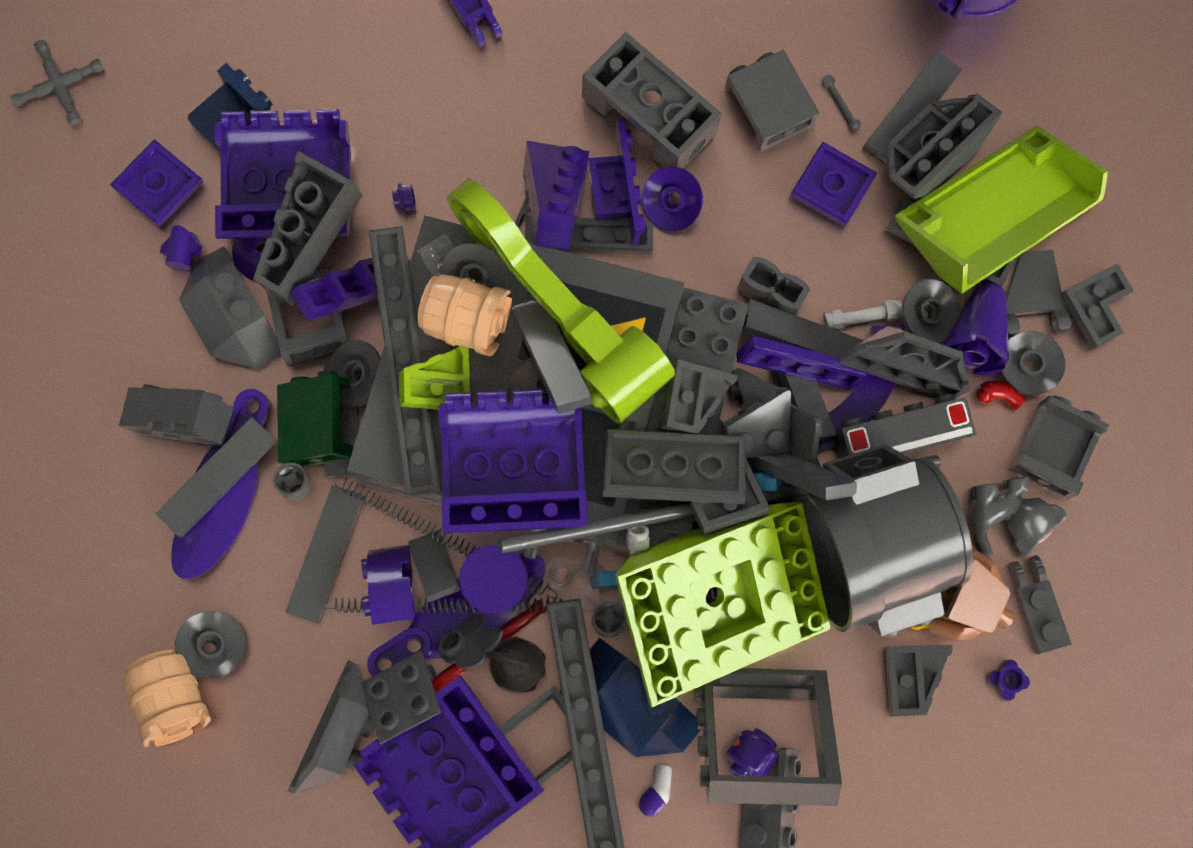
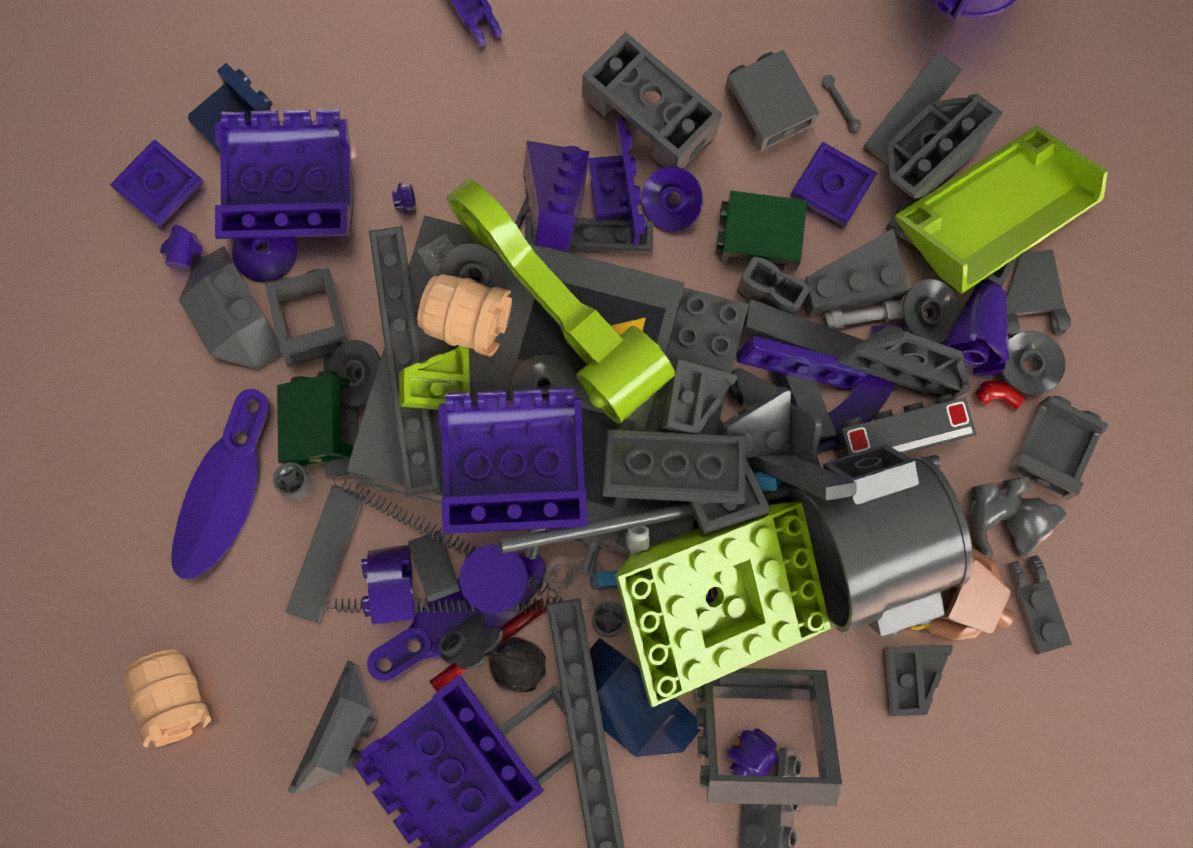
dark grey piece [10,40,104,126] -> none
dark grey wedge [119,384,233,446] -> none
dark grey tile [155,417,277,538] -> none
dark grey dish [175,611,246,679] -> none
dark grey wedge [253,151,363,306] -> none
dark purple slope [290,258,410,320] -> none
dark grey hinge [362,651,441,744] -> none
dark grey tile [511,300,591,414] -> none
arm [639,765,672,817] -> none
dark purple plate [989,659,1030,701] -> none
dark grey plate [1060,263,1134,349] -> none
none -> dark green panel [716,190,807,271]
none -> dark grey wedge [804,229,909,319]

